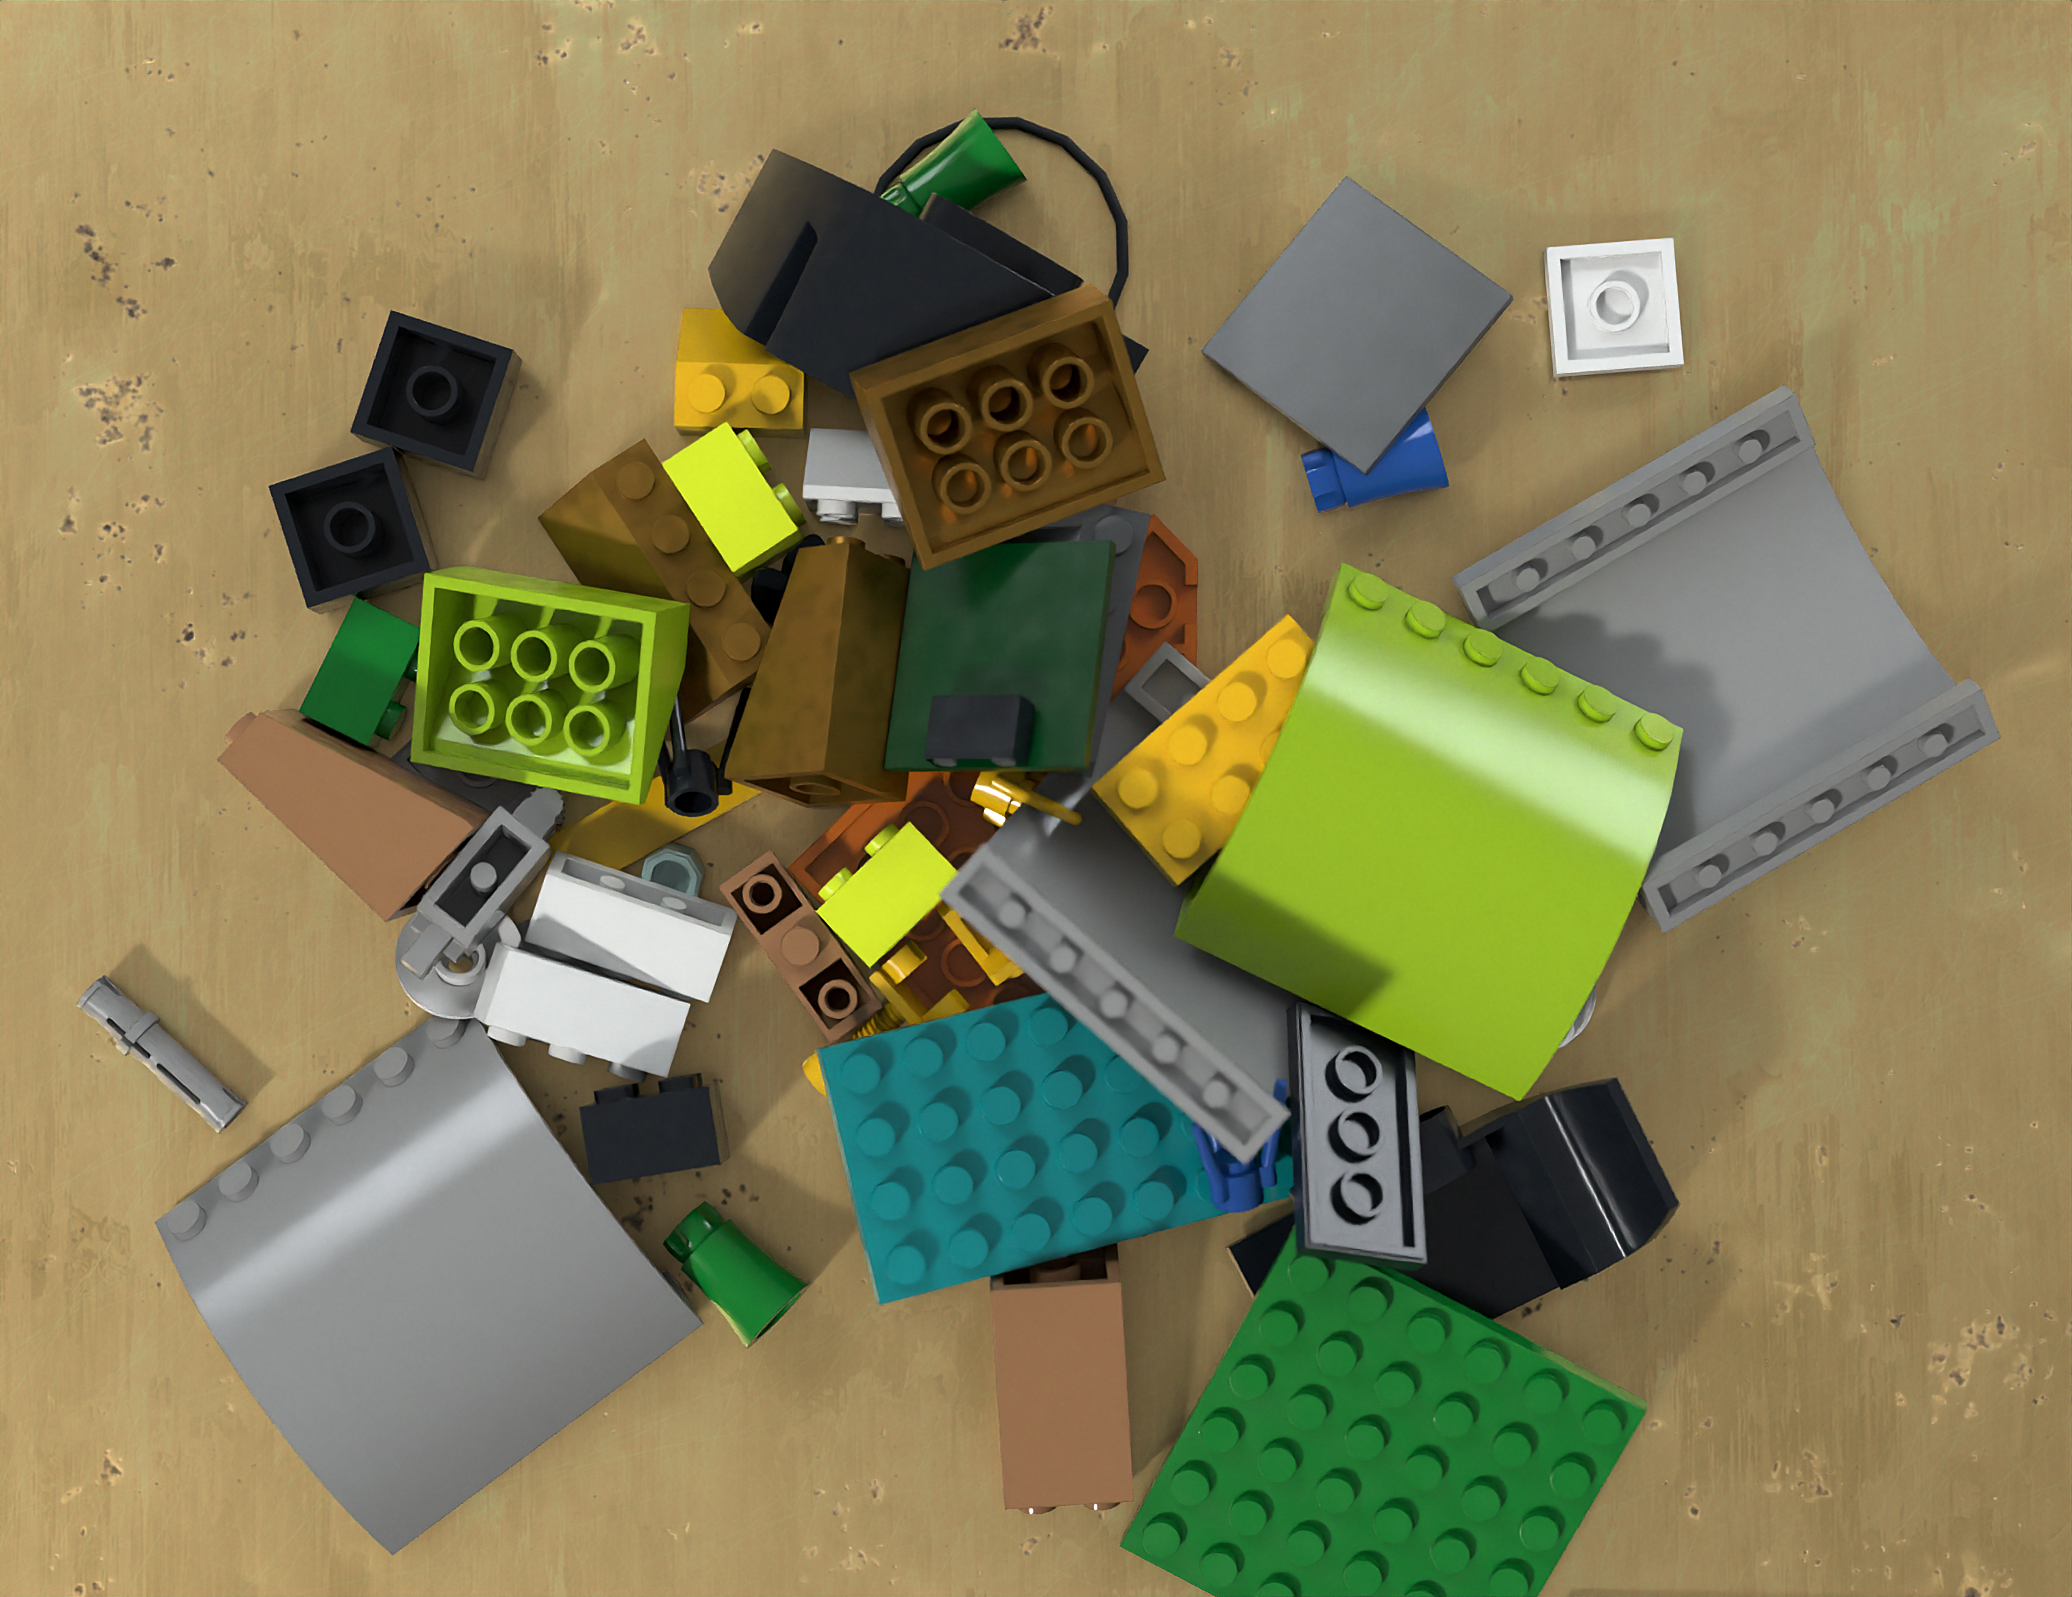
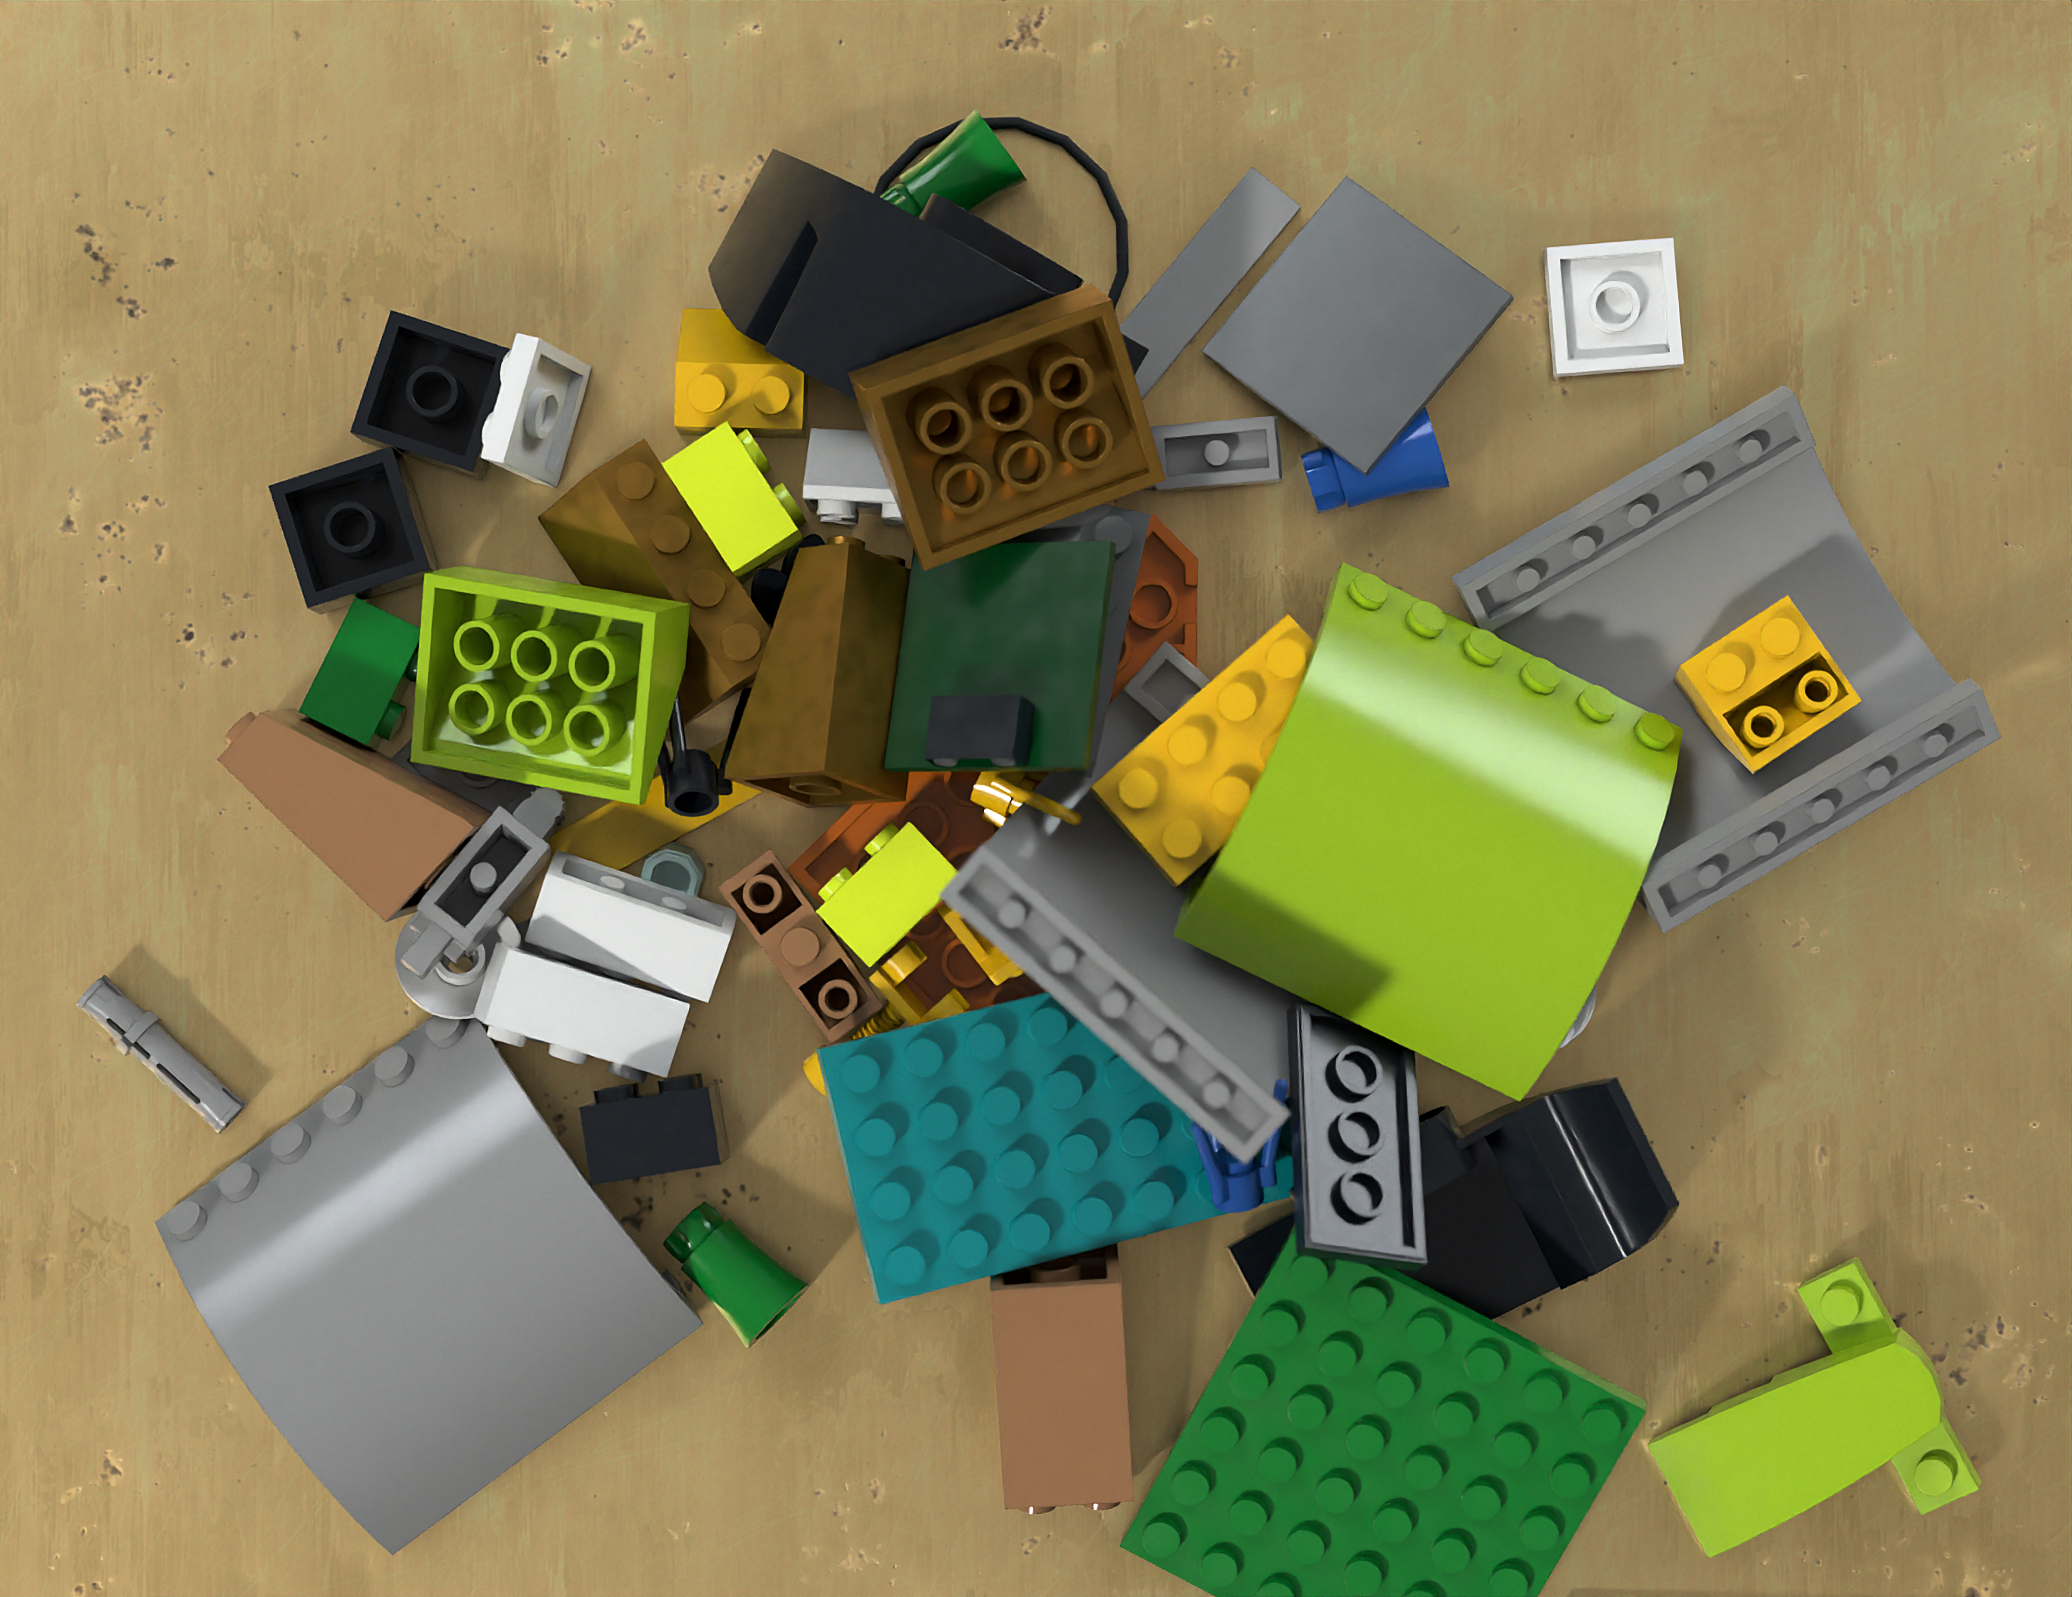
none -> white plate [480,333,592,488]
none -> light grey tile [1119,167,1301,400]
none -> light grey hinge [1138,416,1283,493]
none -> lime slope [1647,1256,1982,1559]
none -> yellow slope [1673,595,1862,774]

